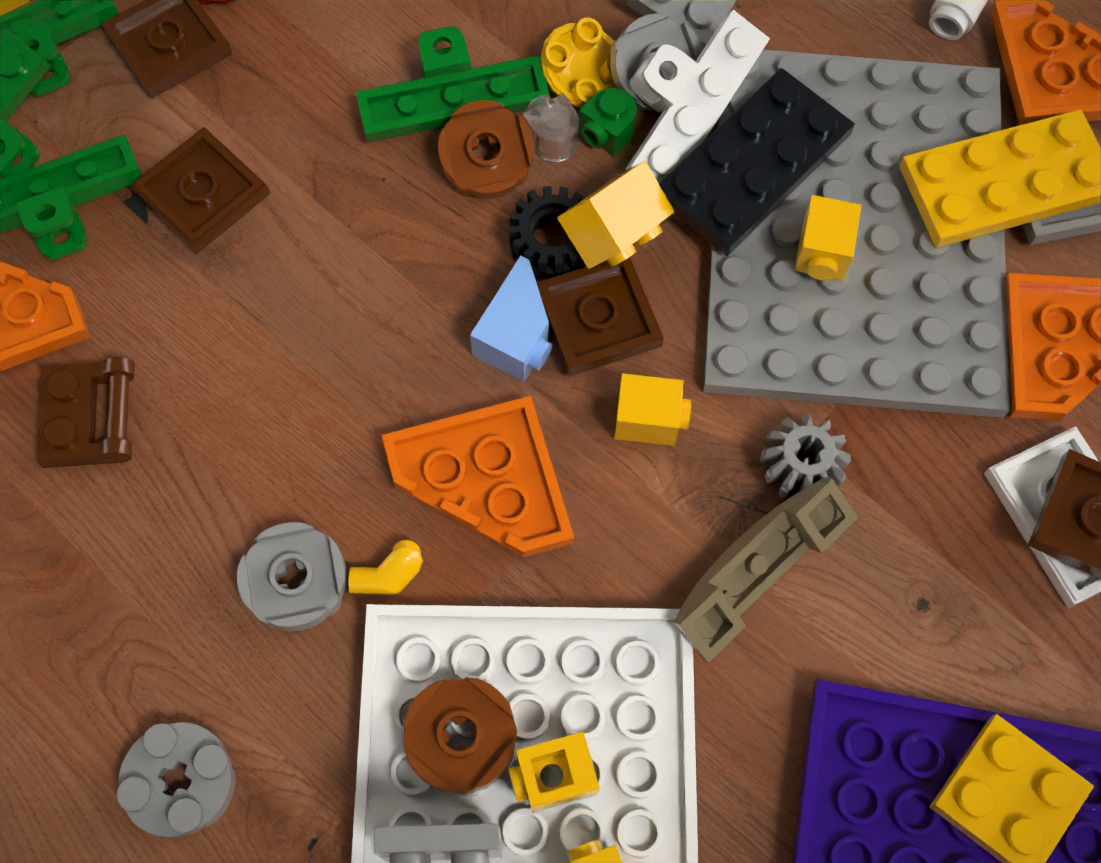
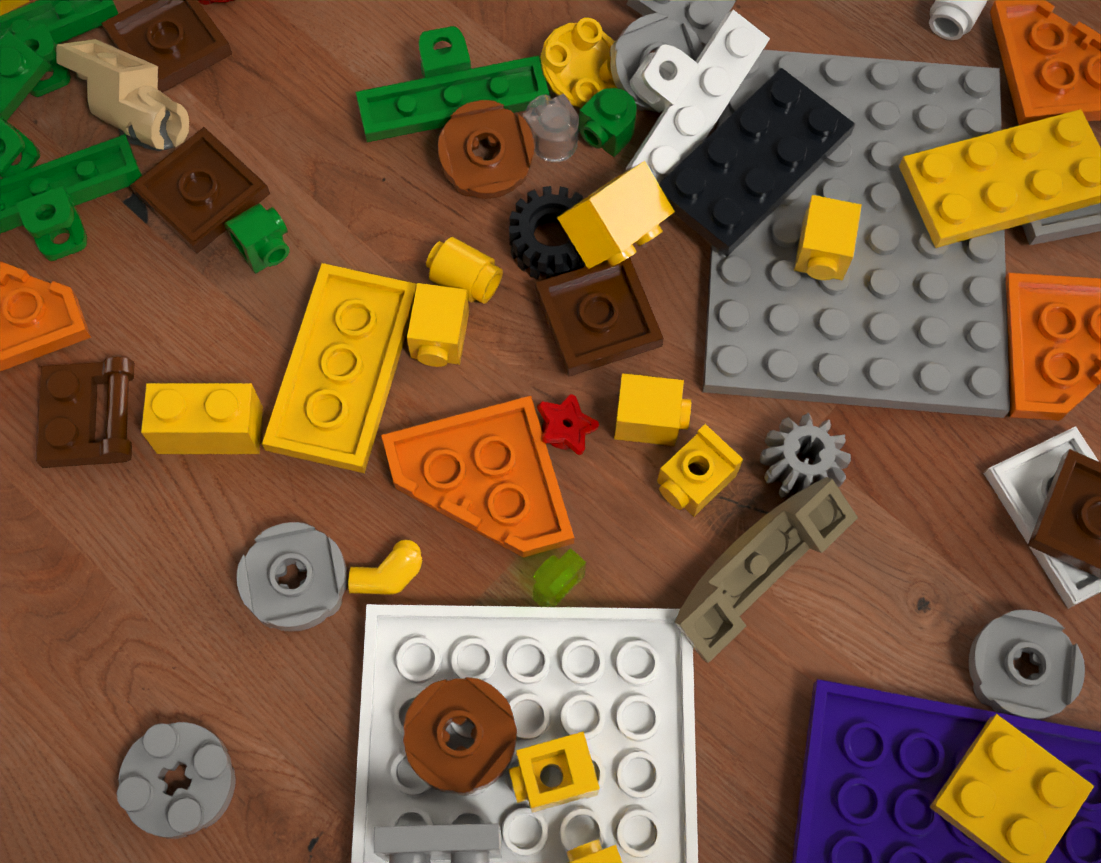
light blue slope [470,256,552,383] -> none
none -> tan plate [56,39,189,151]
none -> yellow brick [141,383,263,454]
none -> green plate [224,203,290,274]
none -> yellow plate [262,263,417,474]
none -> yellow brick [407,283,469,367]
none -> yellow brick [426,237,503,304]
none -> clear neon green plate [533,548,586,607]
none -> red plate [537,394,599,455]
none -> yellow brick [657,424,743,517]
none -> light grey plate [969,610,1085,720]

